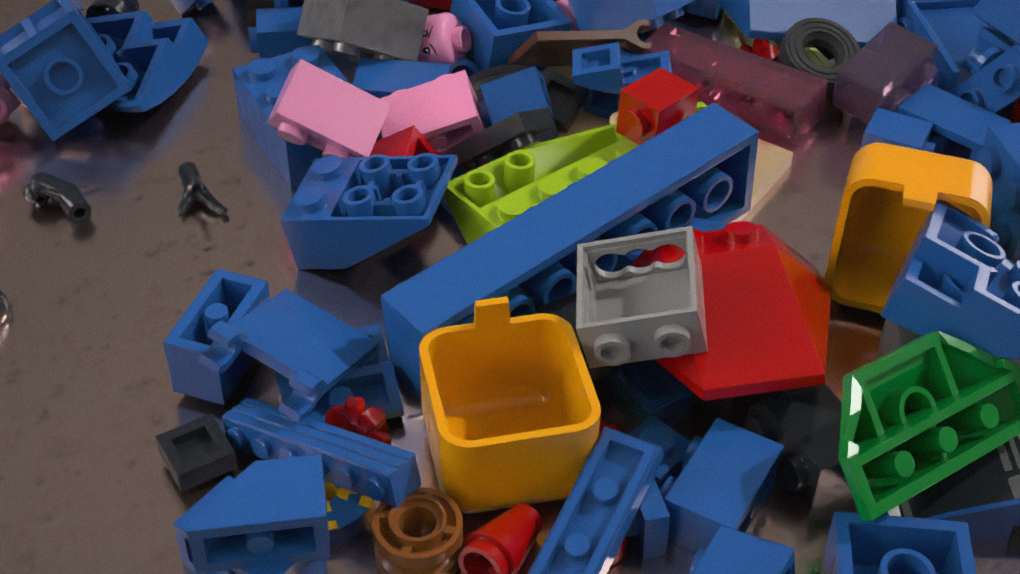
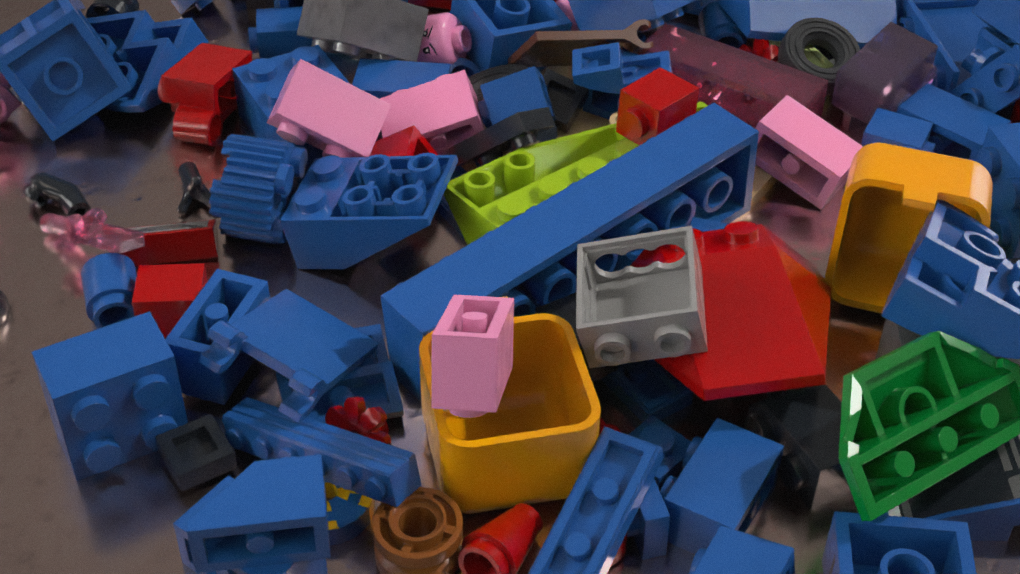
none -> blue brick [31,311,188,481]
none -> clear pink sword [40,208,145,254]
none -> blue brick [81,253,137,329]
none -> red slope [107,219,218,266]
none -> red brick [132,263,208,339]
none -> red hinge [158,43,252,147]
none -> blue brick [209,134,308,244]
none -> bright pink brick [431,295,514,418]
none -> blue brick [698,1,747,62]
none -> bright pink brick [755,95,863,210]

